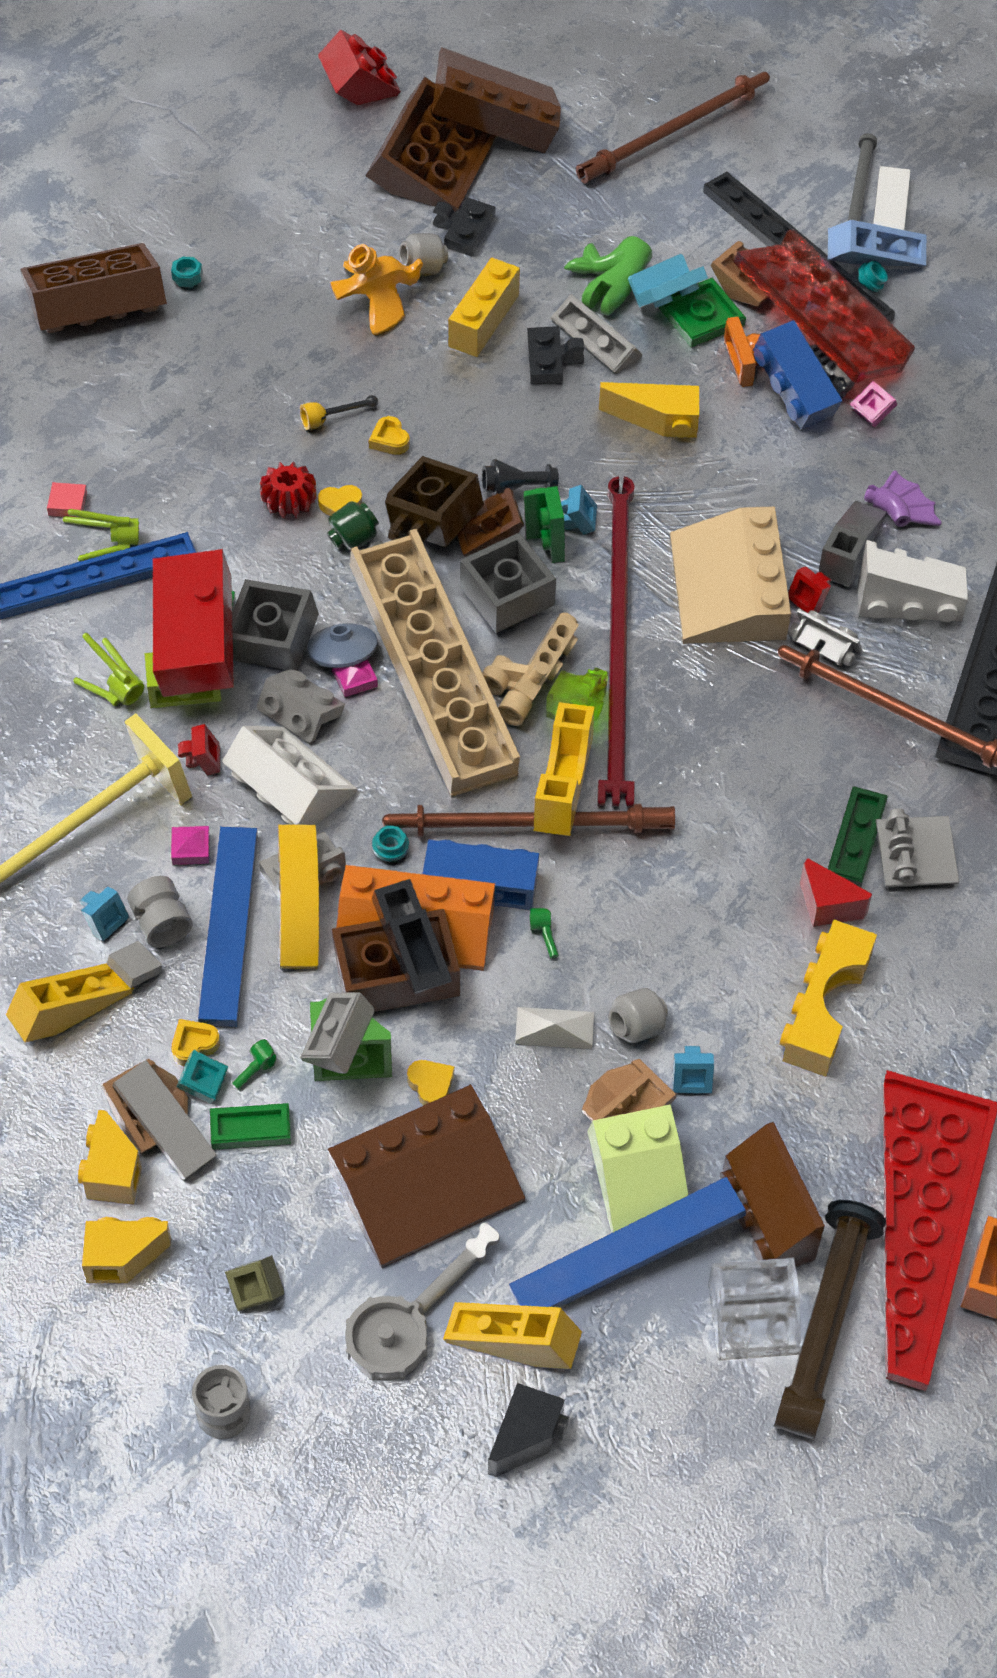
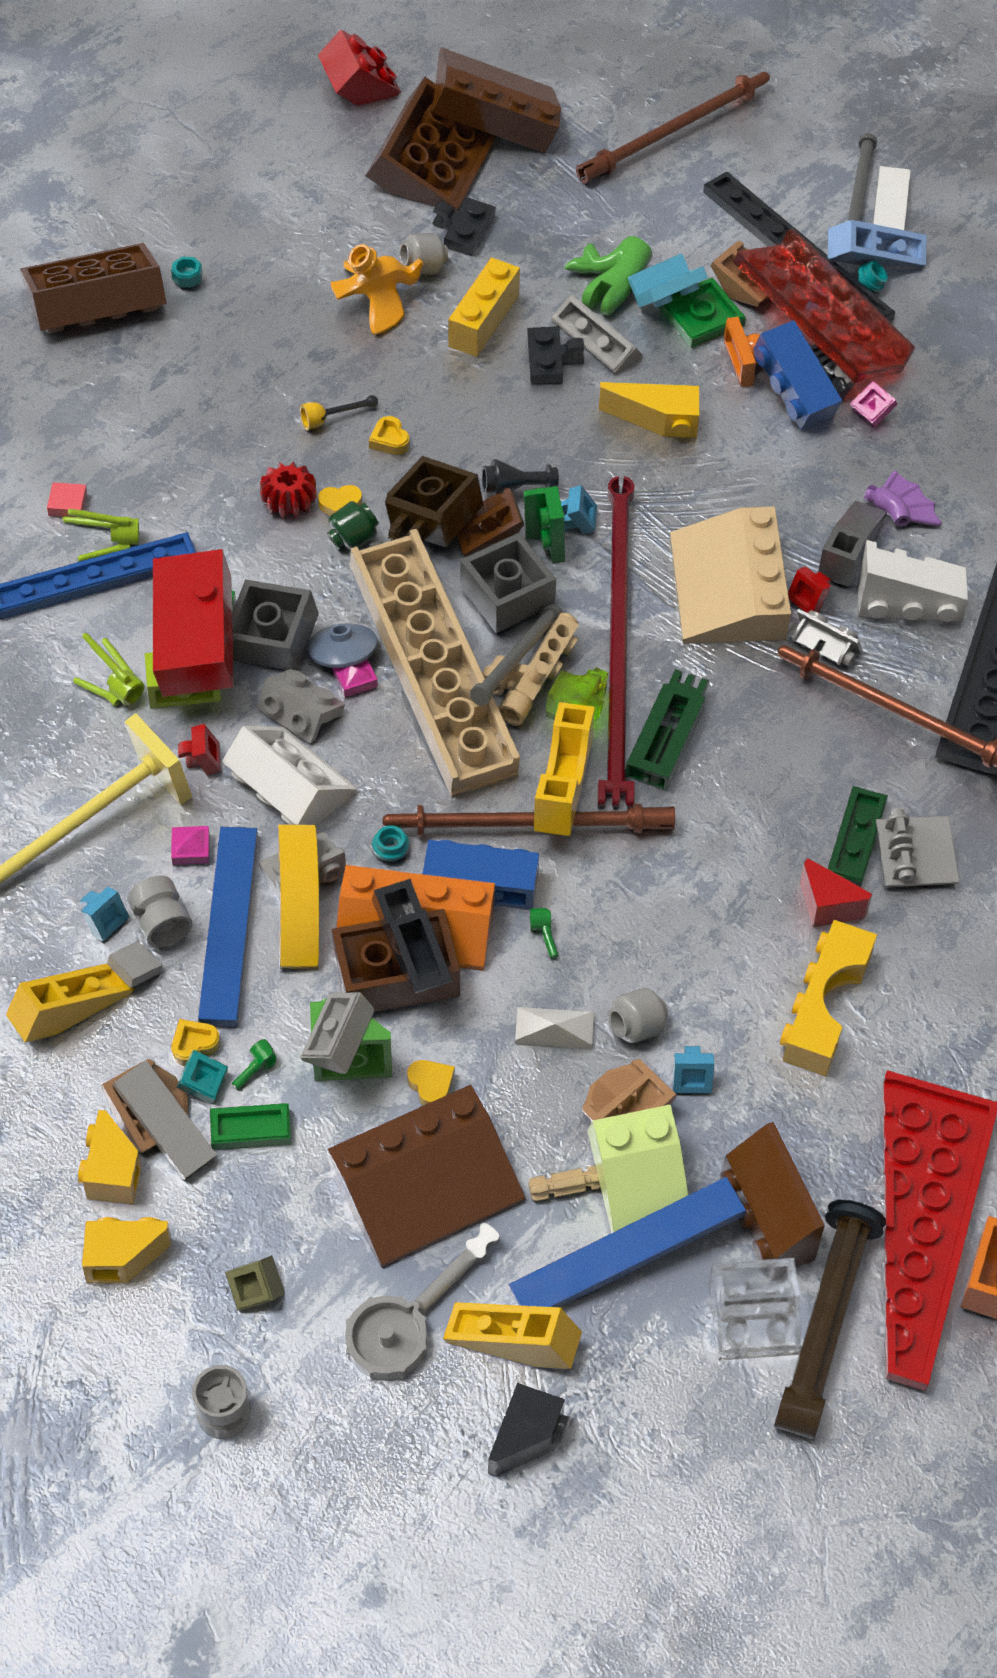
none -> dark grey bar [470,604,562,706]
none -> tan axle [528,1165,601,1201]
none -> dark green hinge [625,669,709,791]

